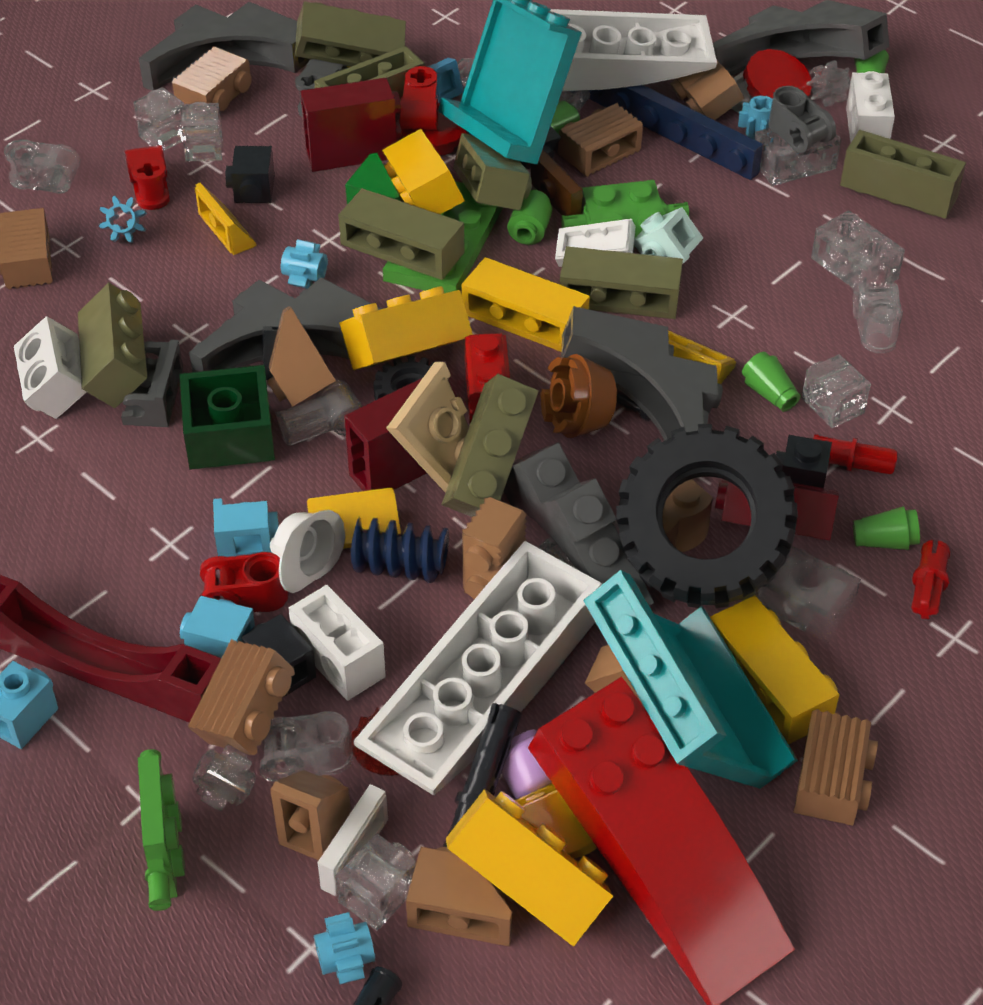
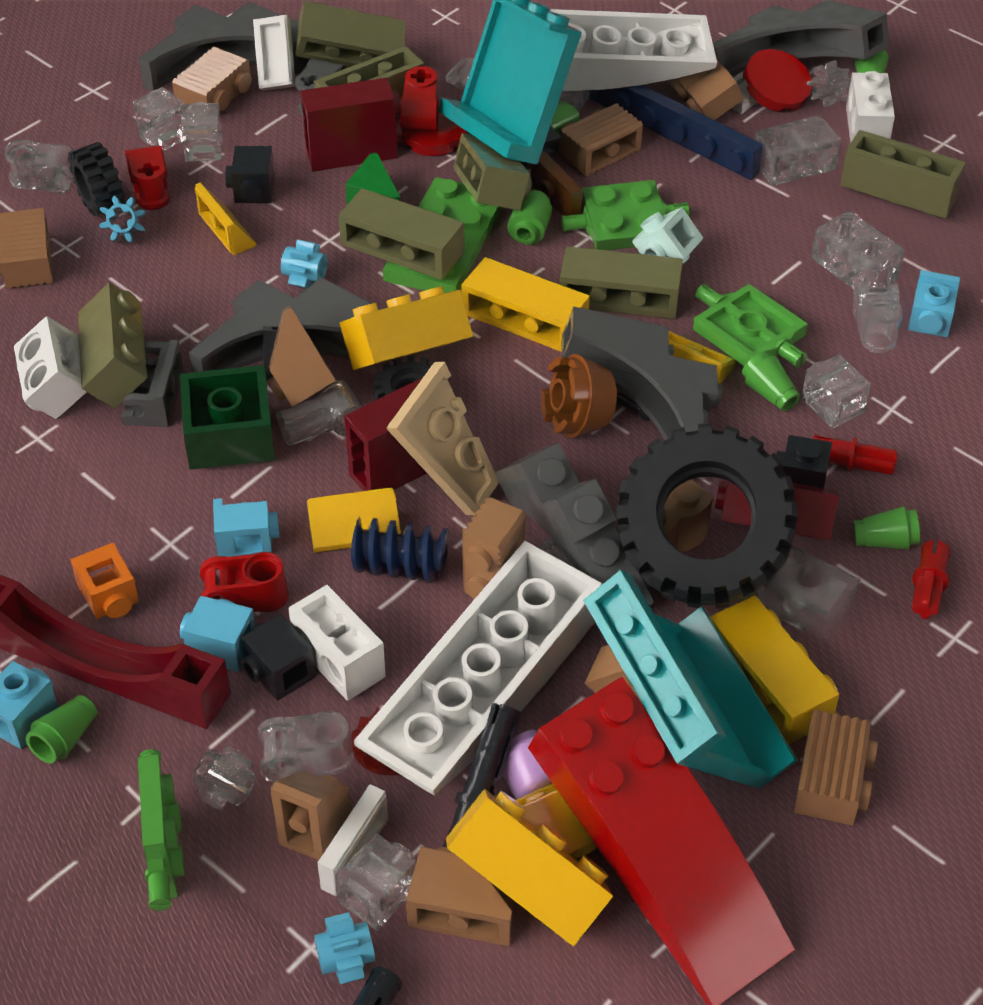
medium nougat brick [188,639,295,755] -> none
white piece [270,510,345,593] -> none
yellow brick [383,129,465,215] -> none
dark azure tile [427,58,464,103] -> none
olive brick [441,374,539,517] -> none
red brick [465,333,510,423] -> none
white plate [555,219,636,267] -> none
medium azure gear [738,96,778,141] -> none
dark grey piece [768,86,836,153] -> none
none -> bright green cone [26,695,98,763]
none -> black tyre [68,142,125,216]
none -> orange brick [70,542,139,620]
none -> white tile [253,15,296,91]
none -> bright green plate [693,284,808,368]
none -> medium azure brick [908,270,960,338]

